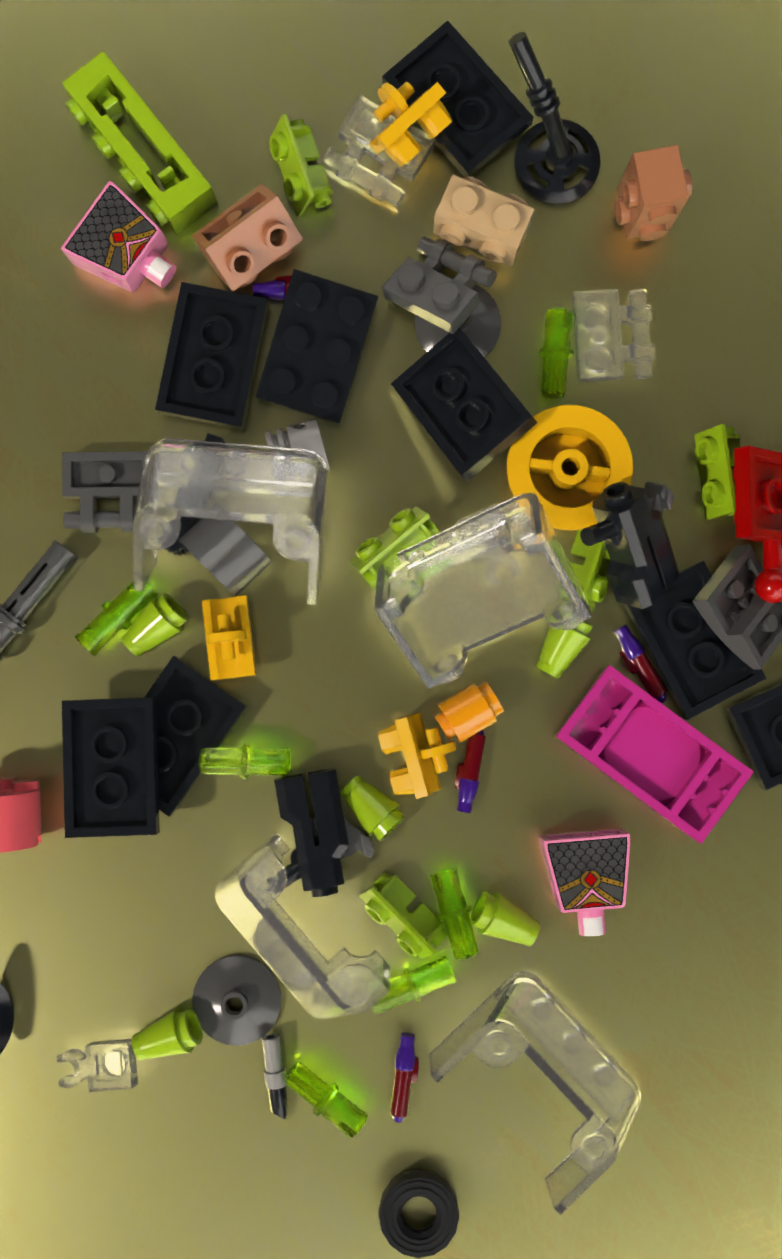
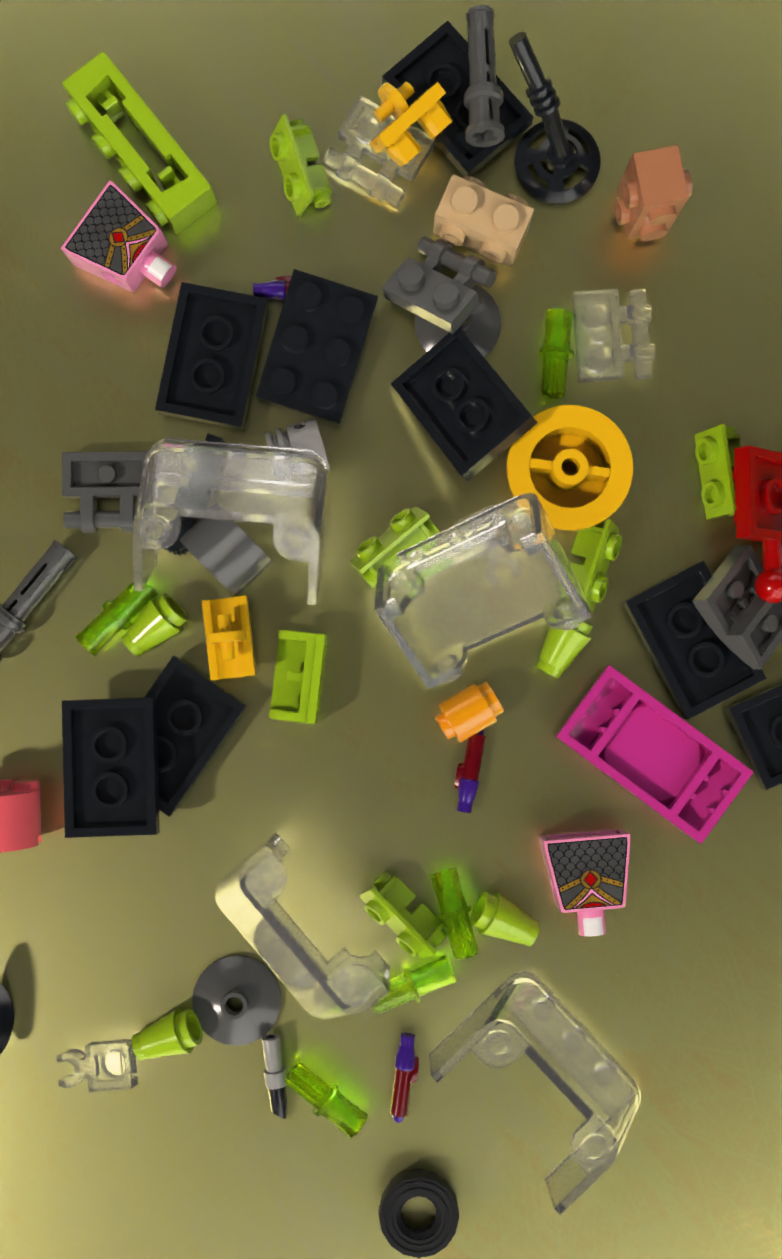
nougat brick [191,184,303,291] -> none
clear neon green axle [198,744,290,779] -> none
black piece [267,768,374,897] -> none
lime cone [340,775,405,842] -> none
yellow hips [378,712,457,799] -> none
black piece [580,481,679,609] -> none
piece [614,624,667,703] -> none
none -> lime hinge [269,630,328,724]
none -> dark grey pin [464,5,505,147]

